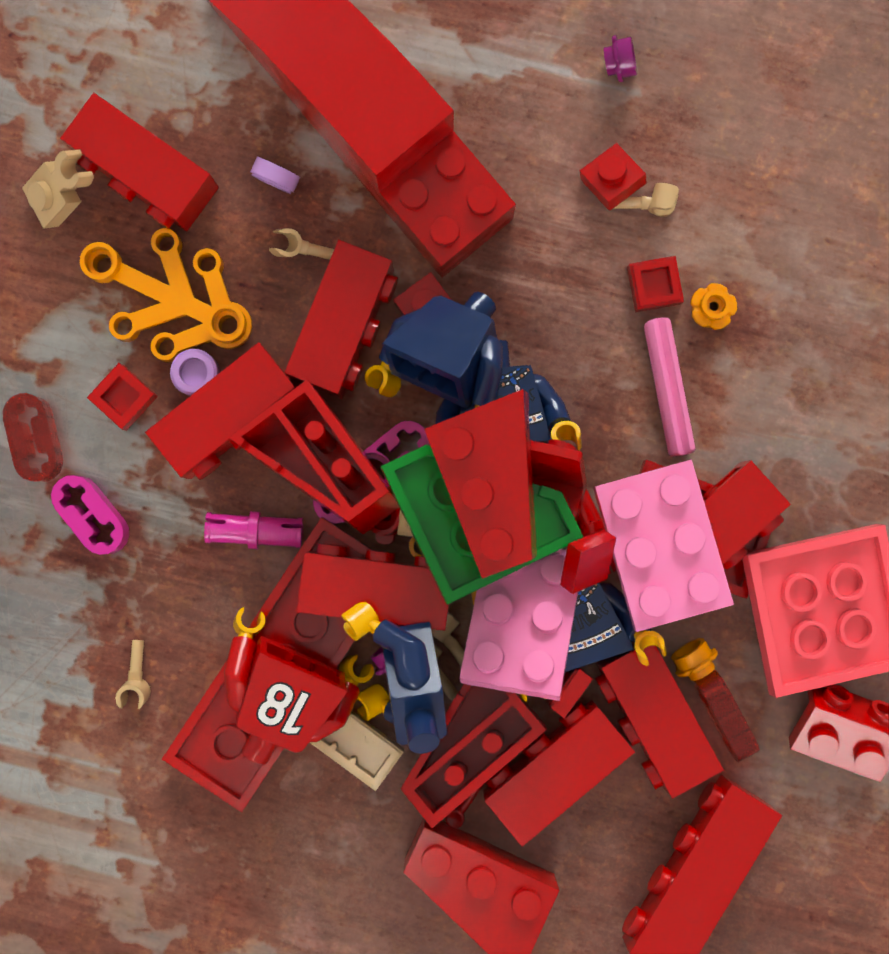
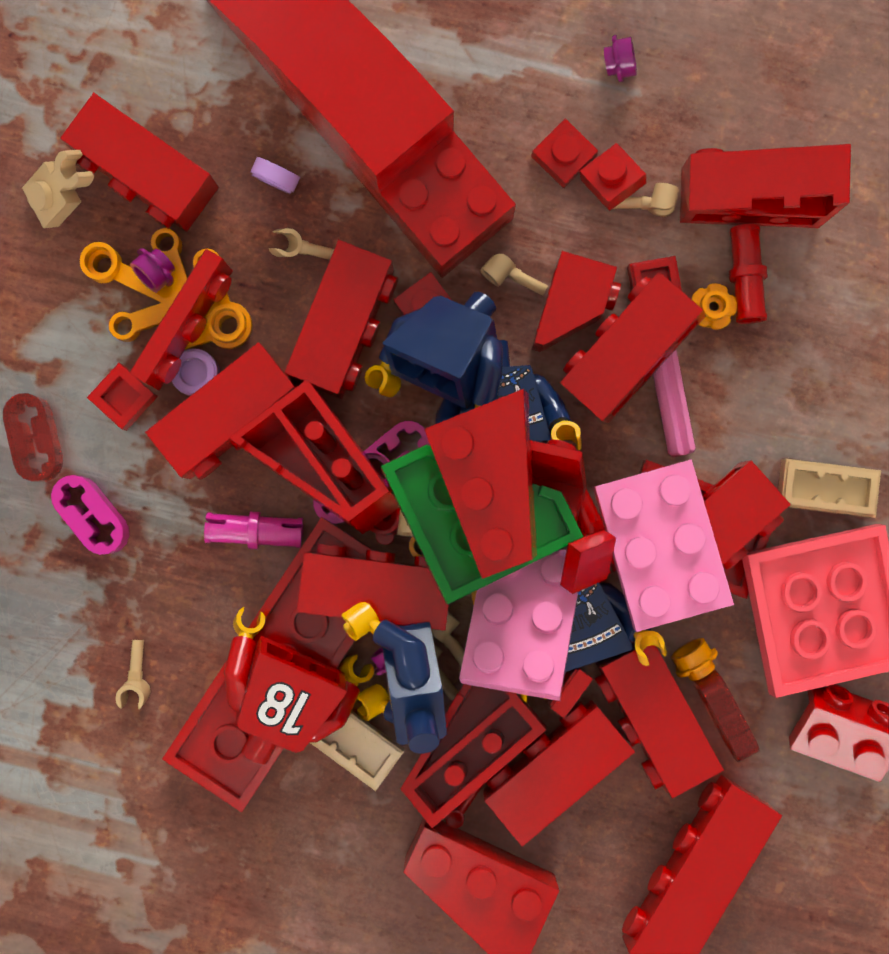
none -> red plate [129,249,233,391]
none -> magenta plate [130,248,175,293]
none -> tan hand [480,254,548,296]
none -> red plate [531,118,598,188]
none -> red slope [531,251,621,352]
none -> red brick [560,272,706,423]
none -> red wedge [680,144,851,228]
none -> red pin [729,224,768,324]
none -> tan plate [778,459,881,518]

